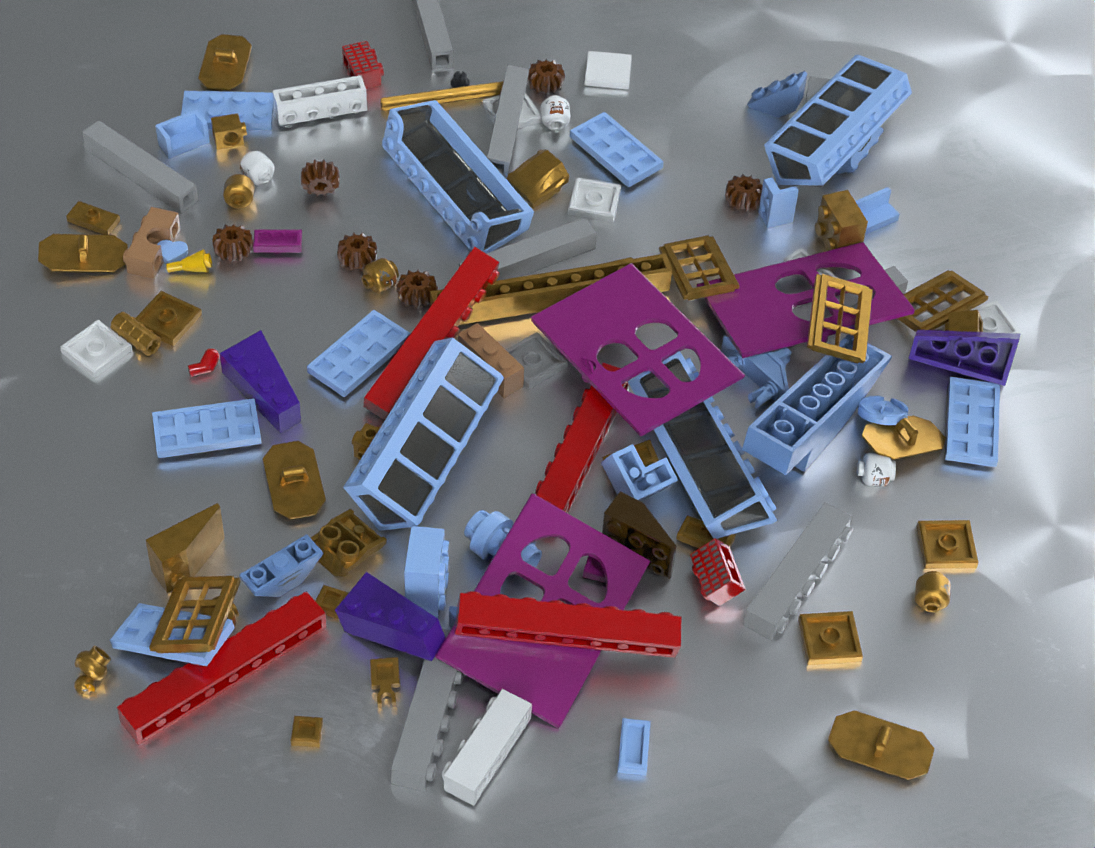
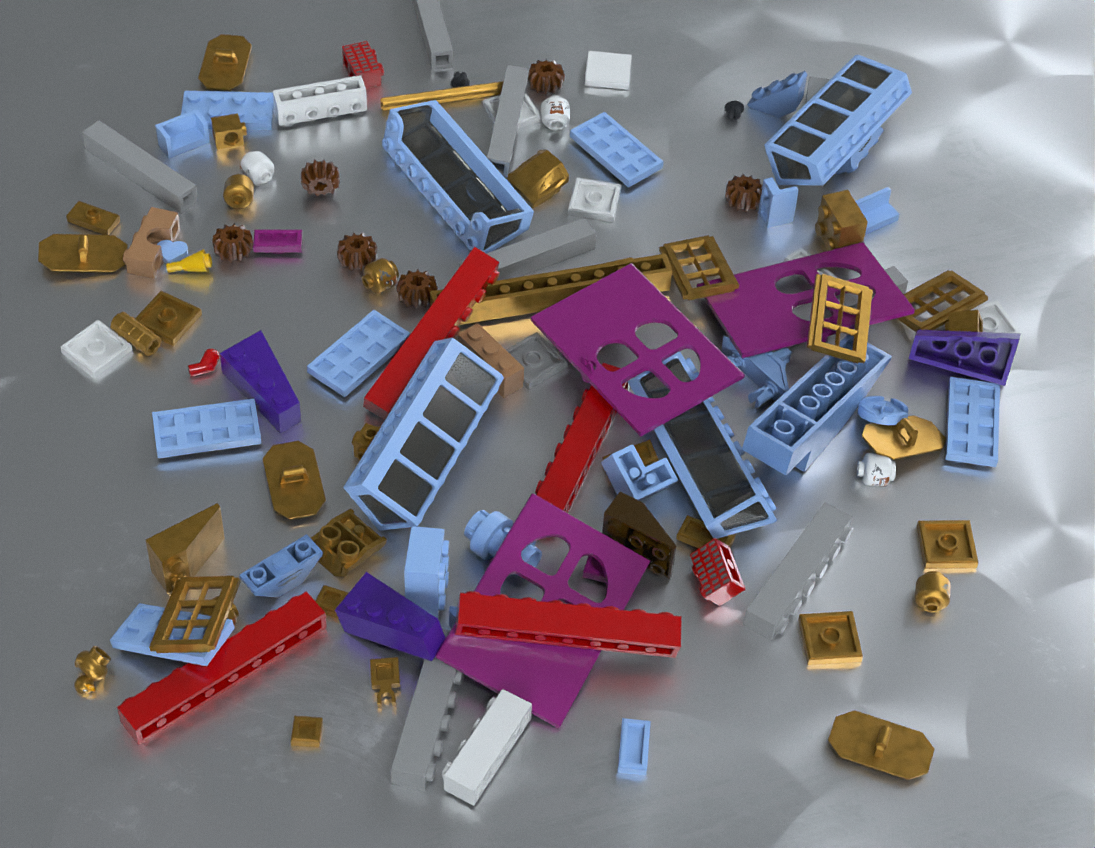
none -> black piece [724,101,744,120]

